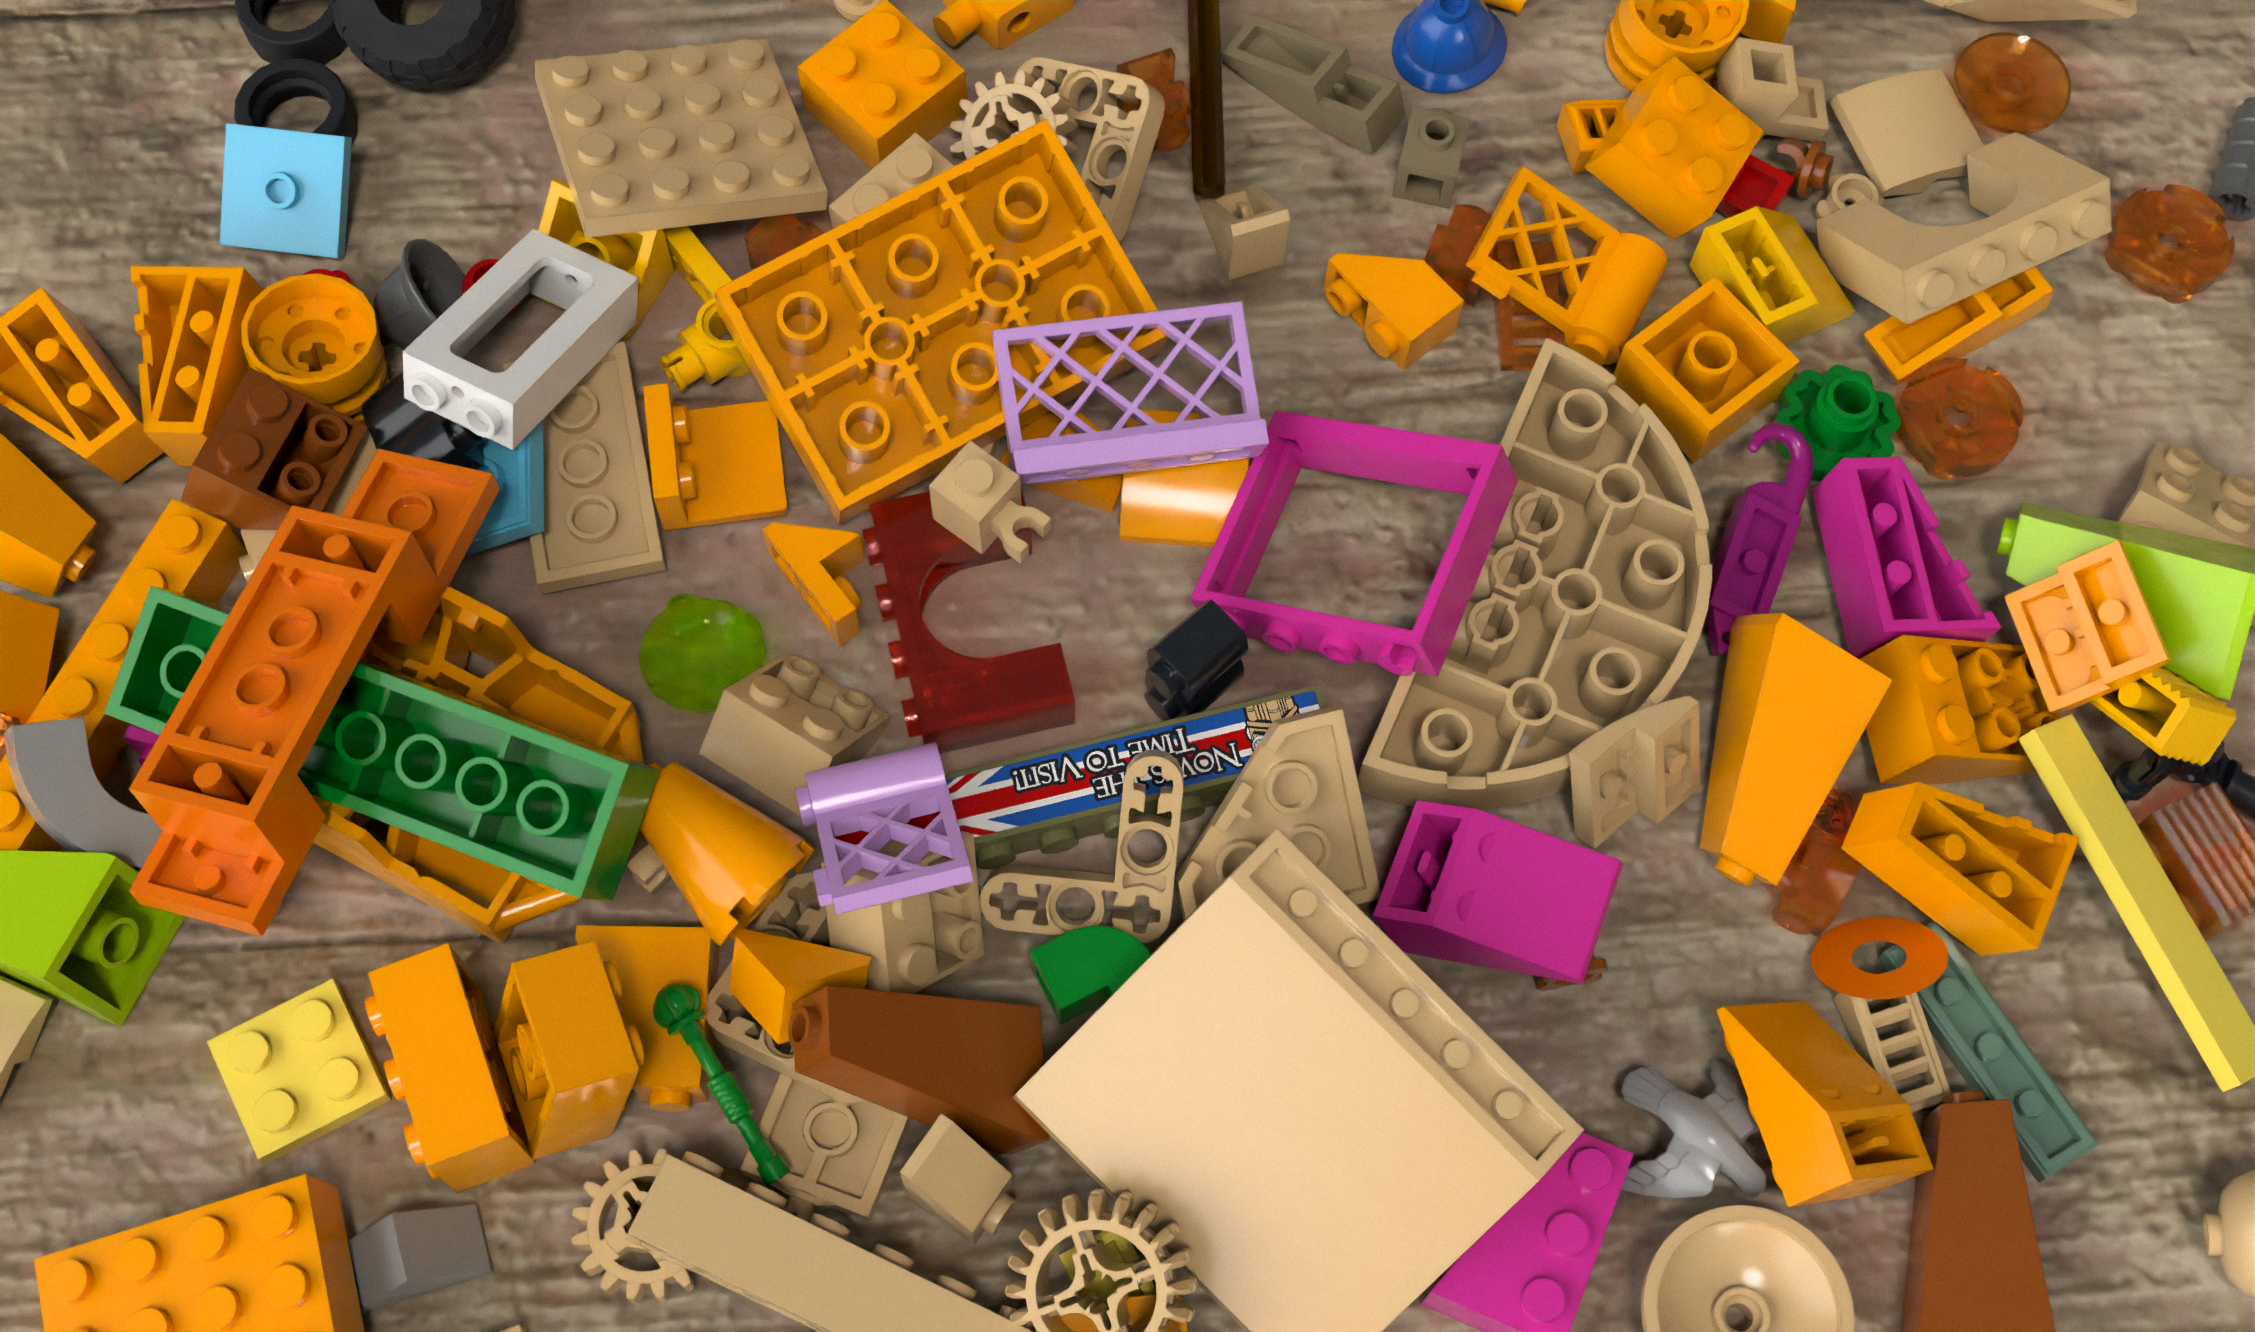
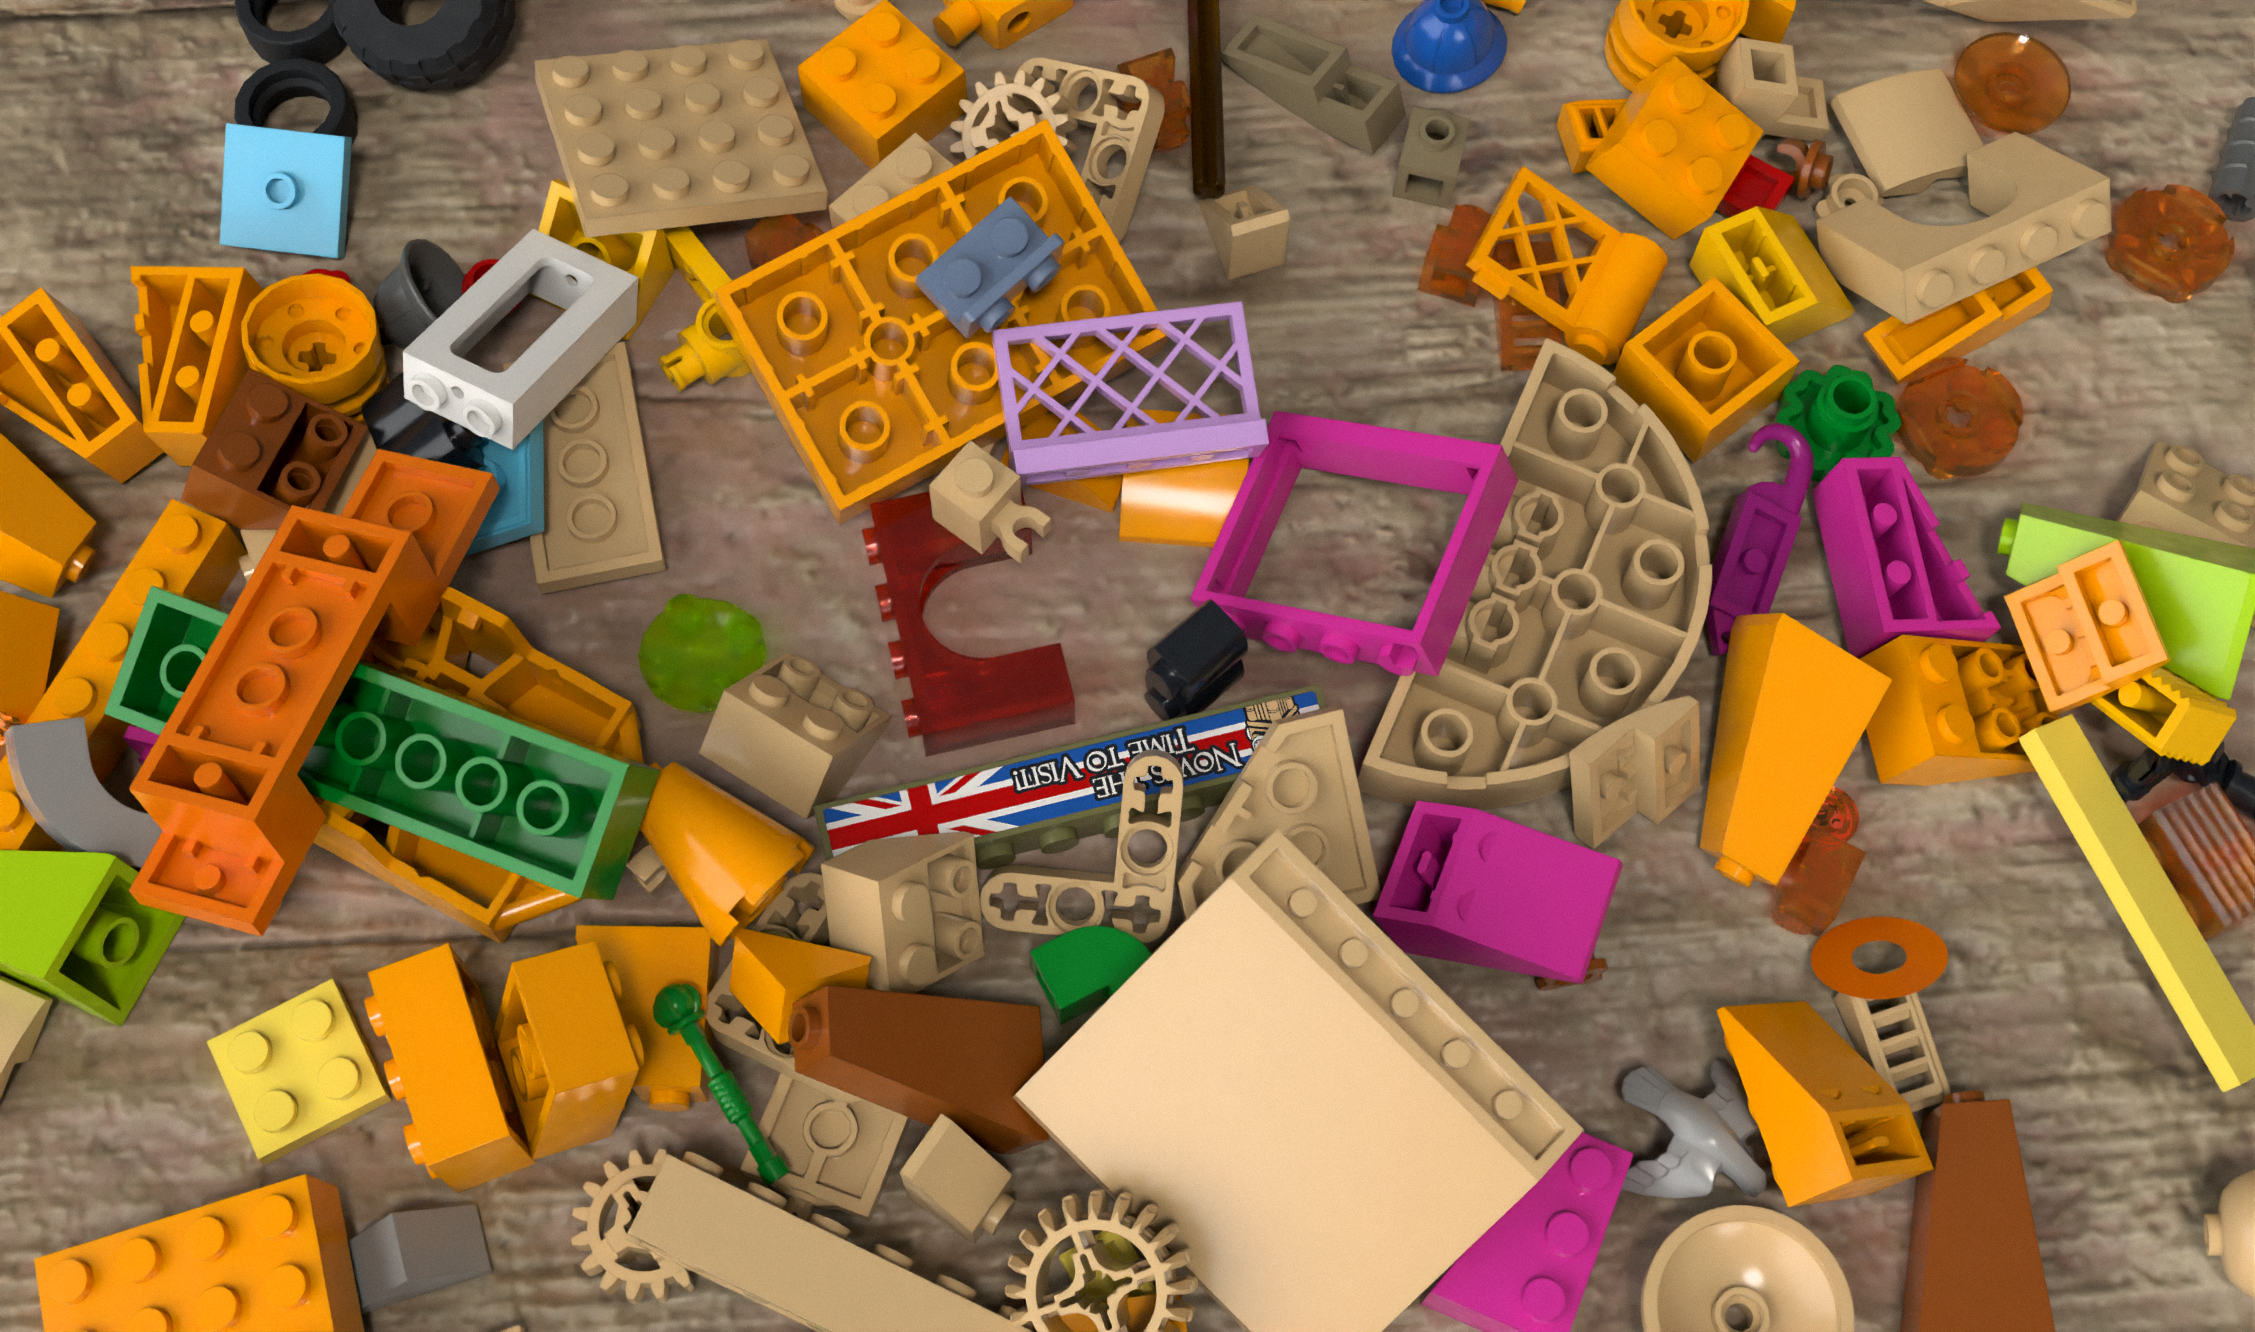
light orange bracket [643,383,788,531] -> none
light orange slope [762,522,865,647] -> none
lavender piece [795,742,973,915] -> none
light orange slope [1323,253,1464,371] -> none
light orange wedge [1841,782,2079,956] -> none
sand green tile [1878,921,2099,1183] -> none
none -> sand blue bracket [915,196,1065,339]

